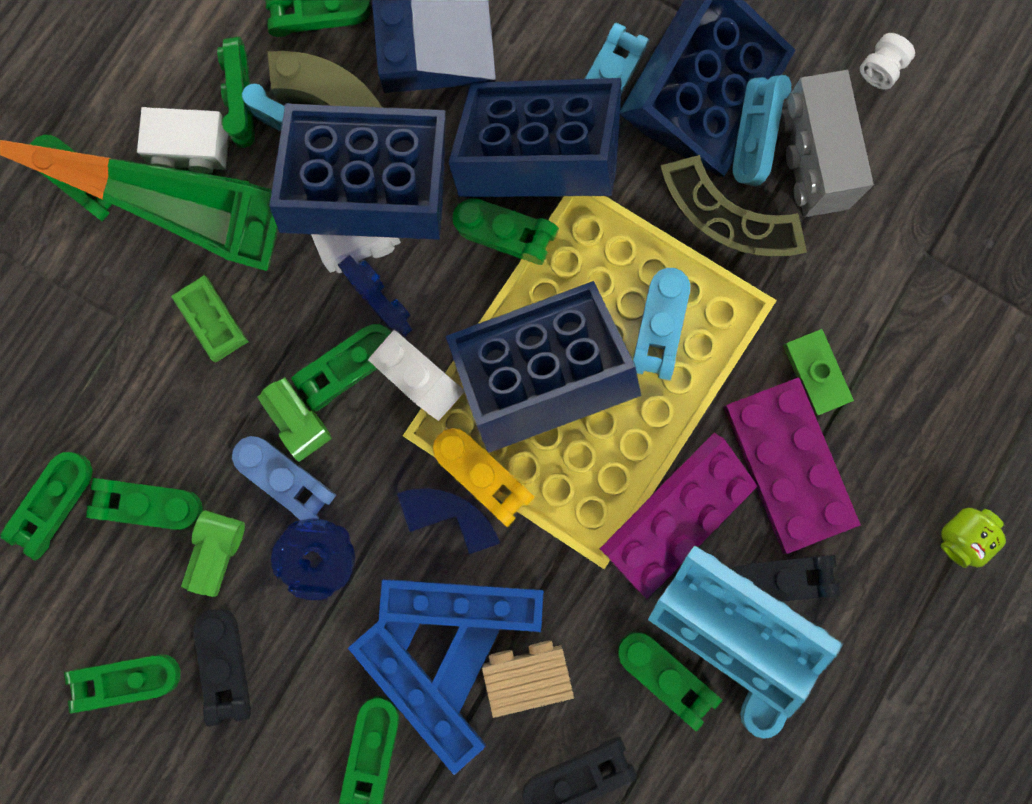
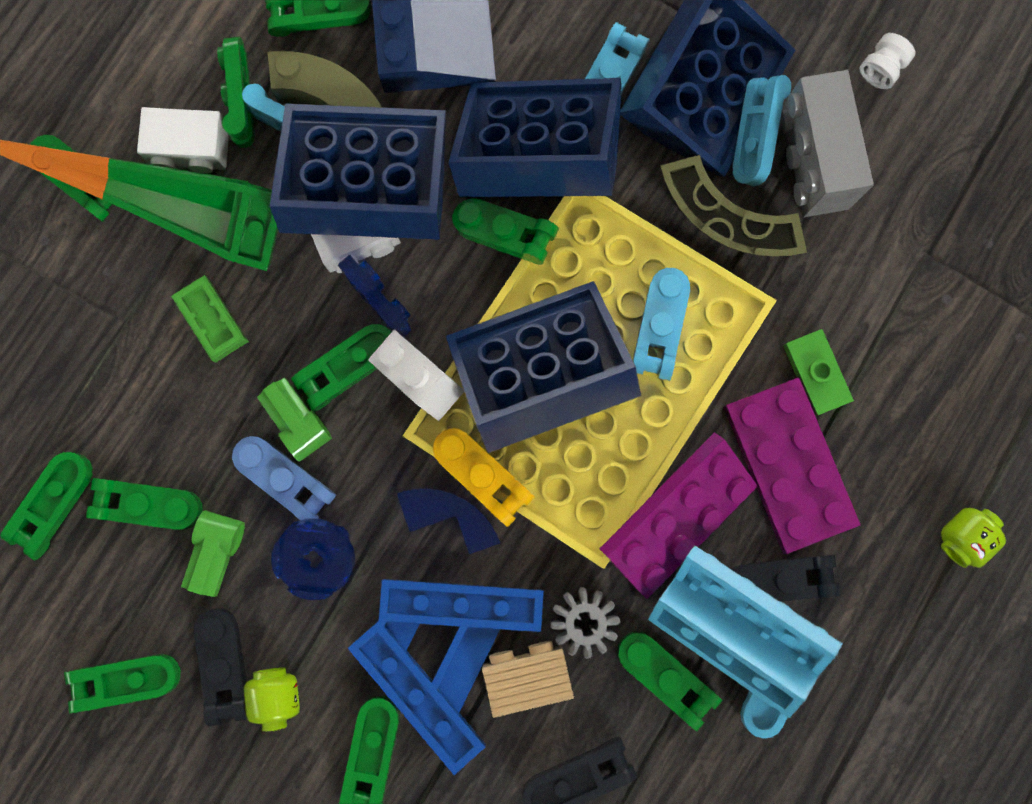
none -> lime head [244,667,300,731]
none -> light grey gear [550,587,620,658]

